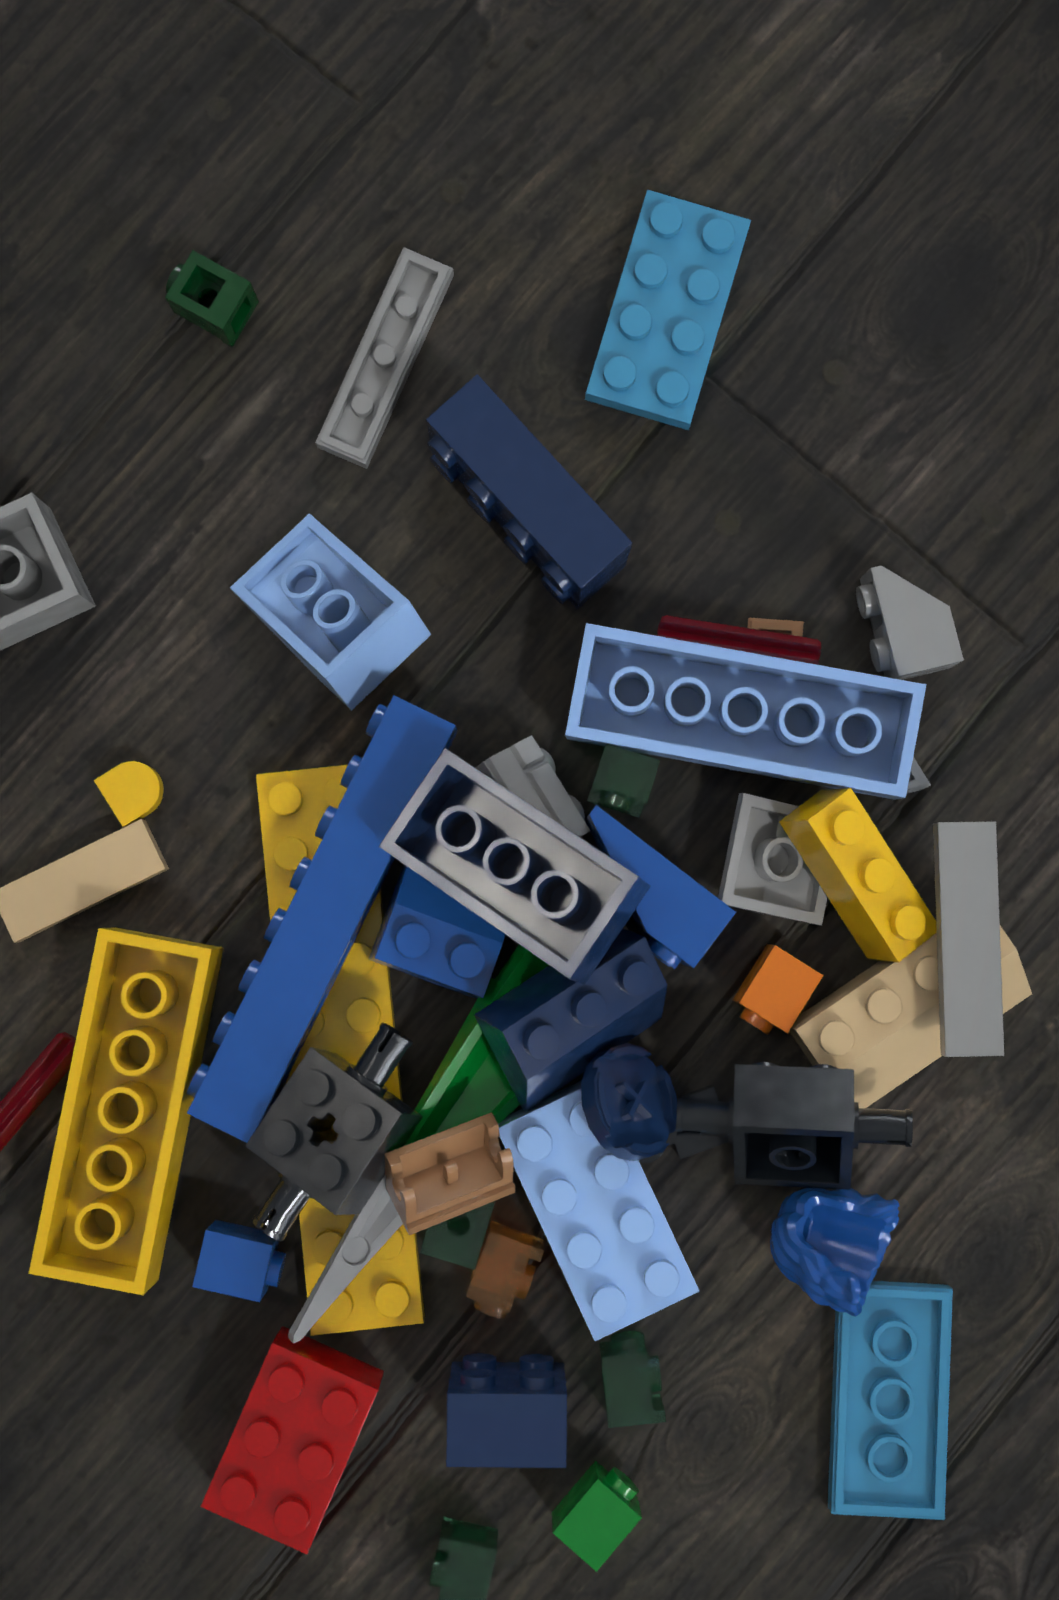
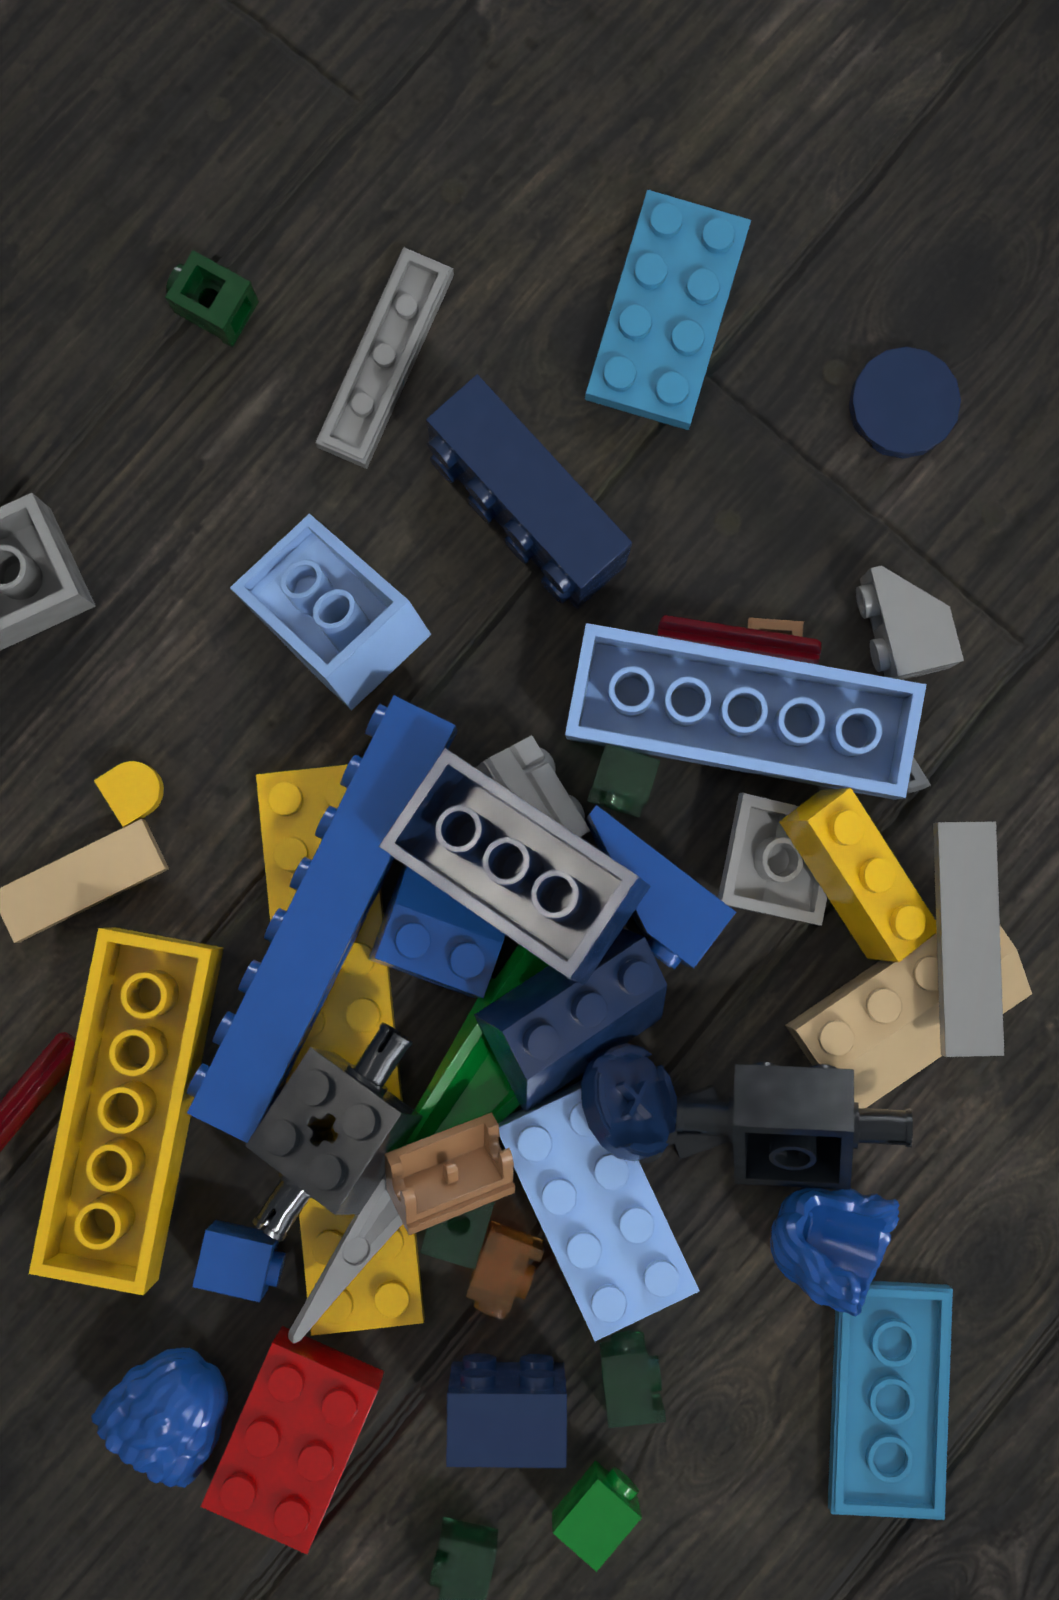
orange brick [732,944,824,1035] -> none
none -> blue hair [91,1347,228,1488]
none -> dark blue tile [849,347,961,459]

